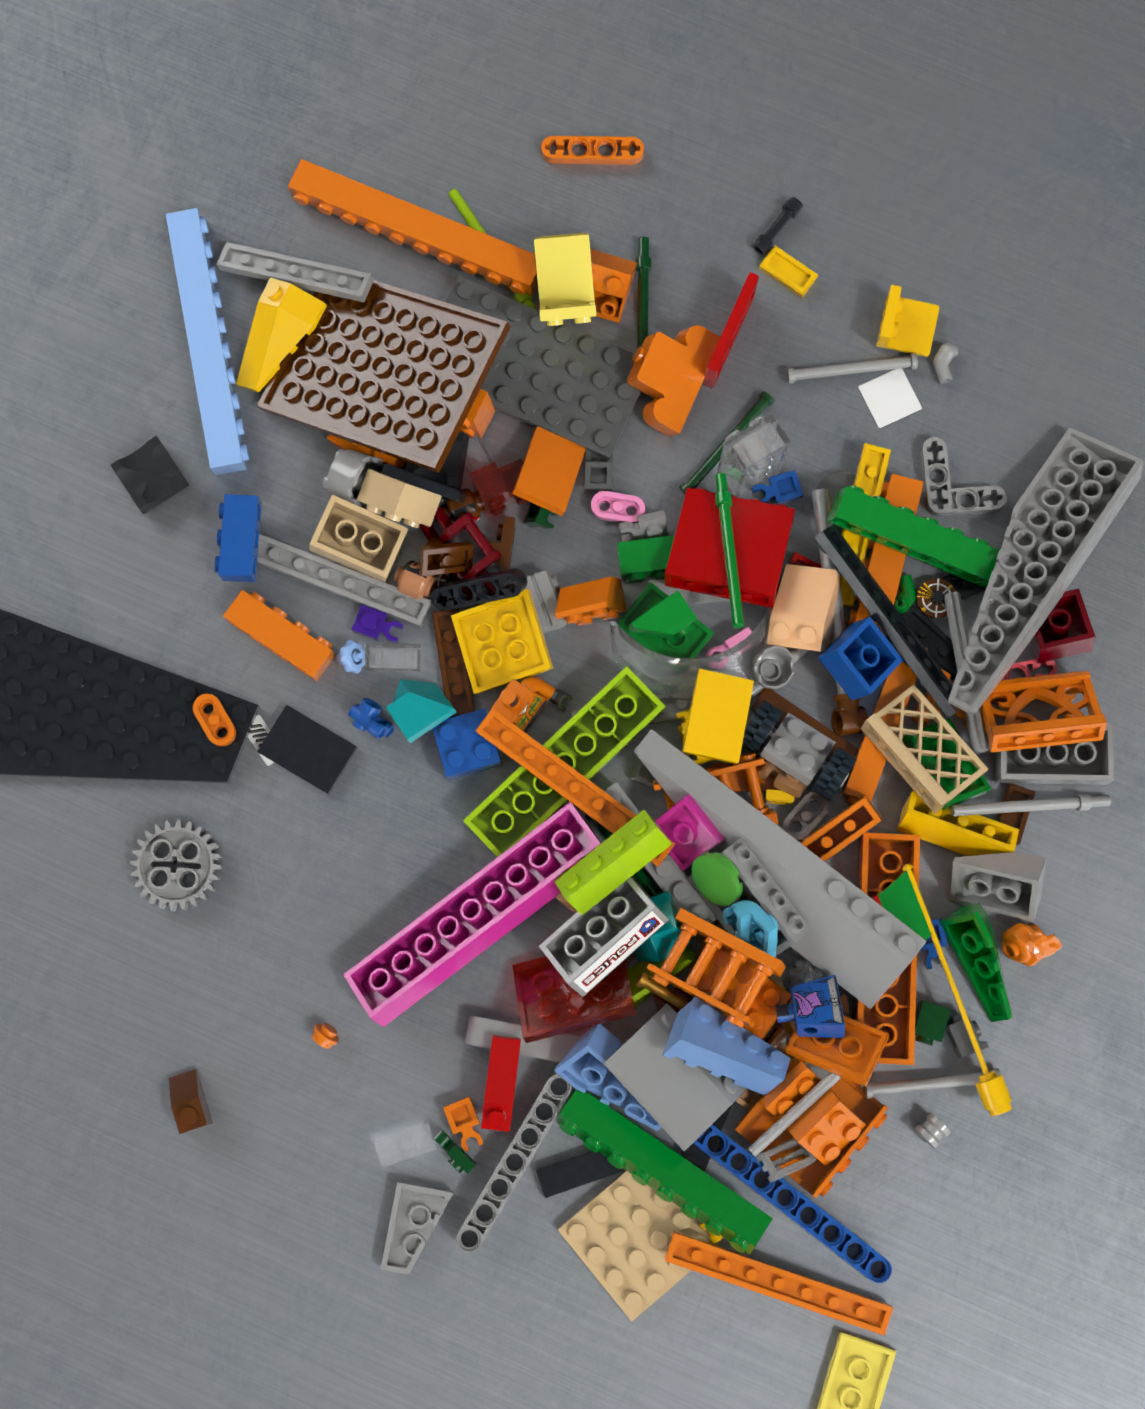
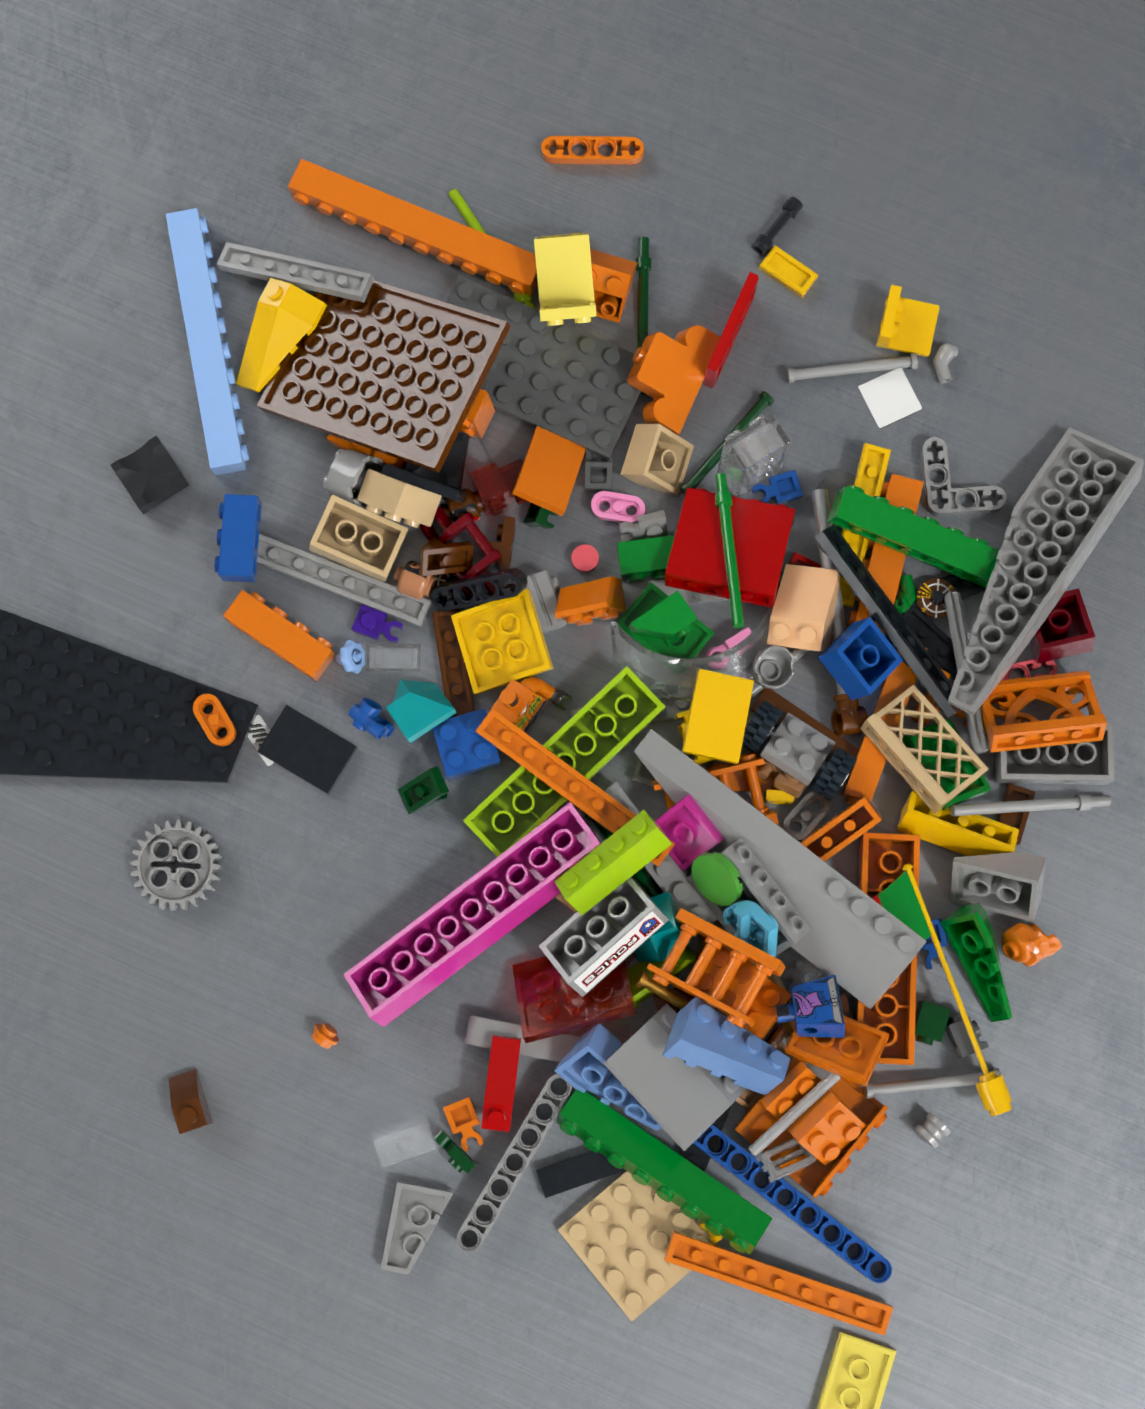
none -> dark green slope [398,766,449,814]
none -> coral tile [571,544,599,573]
none -> tan slope [621,424,694,496]

